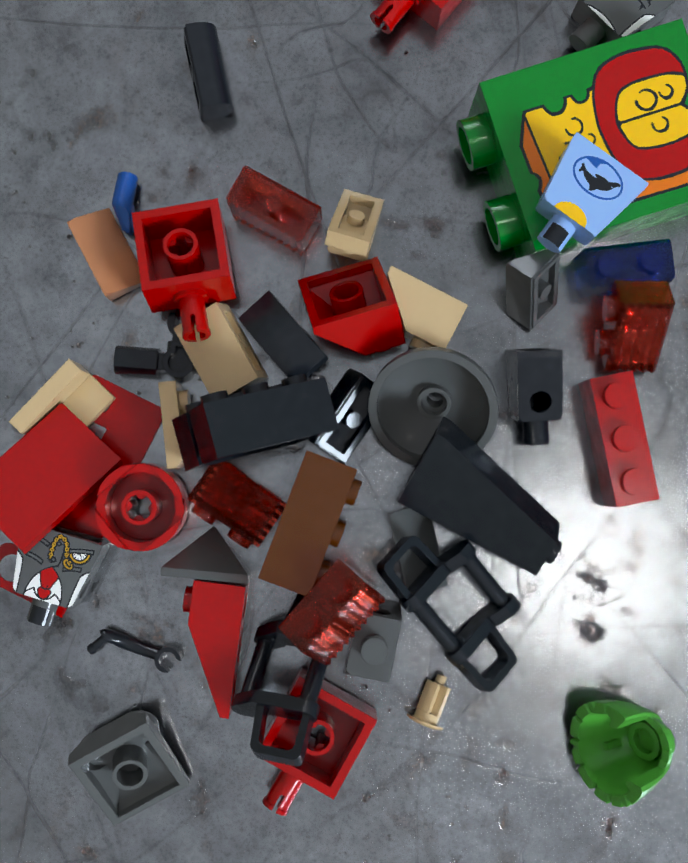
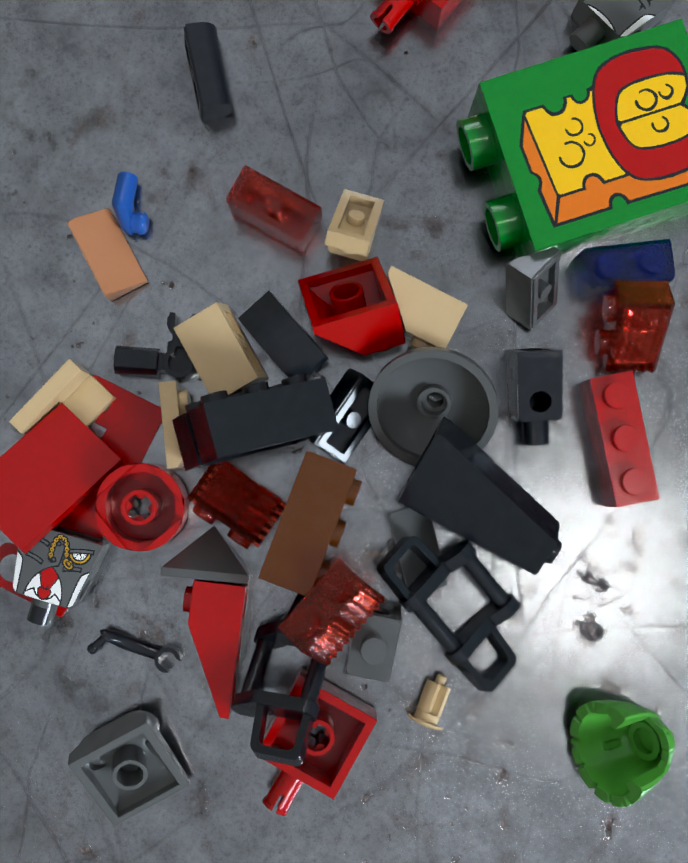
red brick [132,198,237,342] -> none
light blue torso [535,132,649,253] -> none

